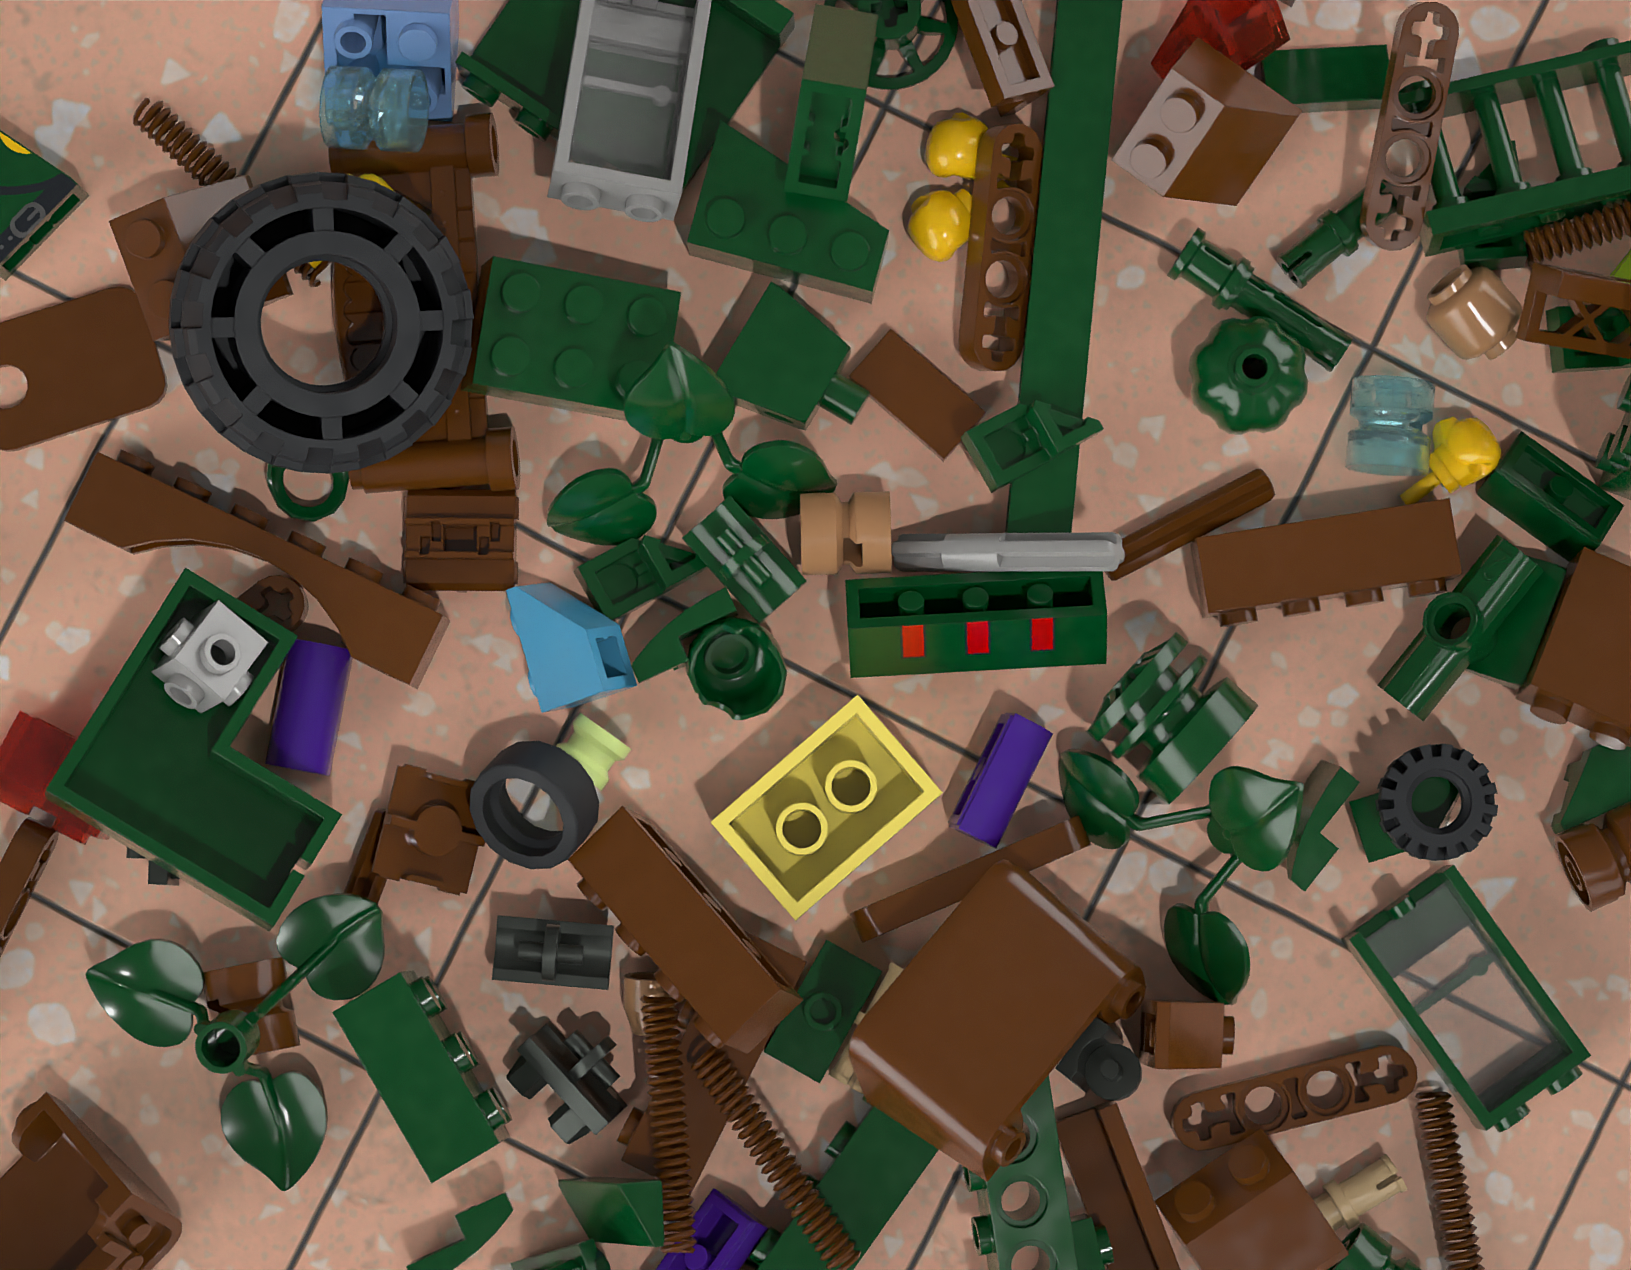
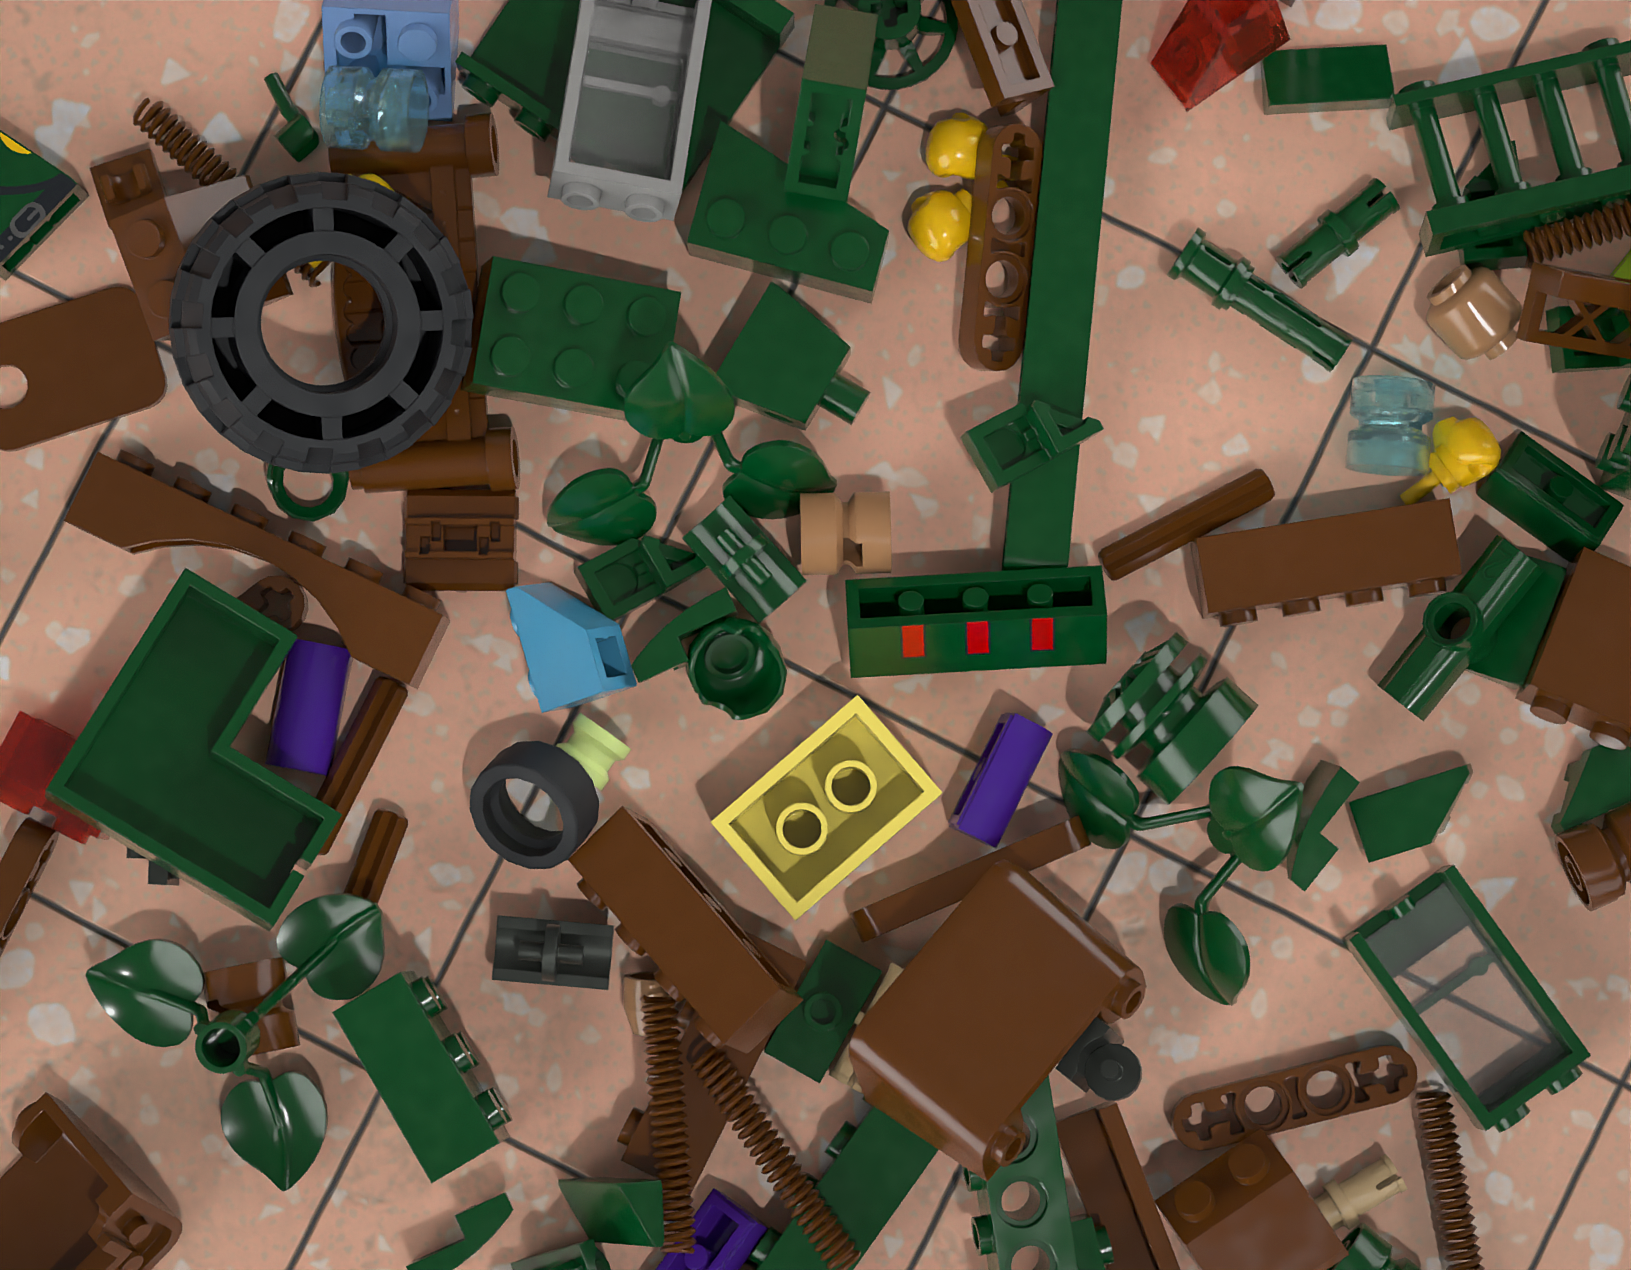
light grey brick [151,600,268,713] -> none
reddish brown piece [371,764,485,896] -> none
pearl dark grey hips [506,1021,628,1144] -> none
reddish brown tile [849,329,986,462] -> none
light grey axle [891,532,1125,572] -> none
reddish brown slope [1112,37,1302,206] -> none
reddish brown slope [1139,999,1235,1070] -> none
dark green plant [1189,316,1308,435] -> none
reddish brown beam [1360,2,1459,251] -> none
black tyre [1375,743,1498,861] -> none
none -> reddish brown tile [90,148,167,230]
none -> dark green hand [264,73,320,162]
none -> reddish brown axle [315,676,408,855]

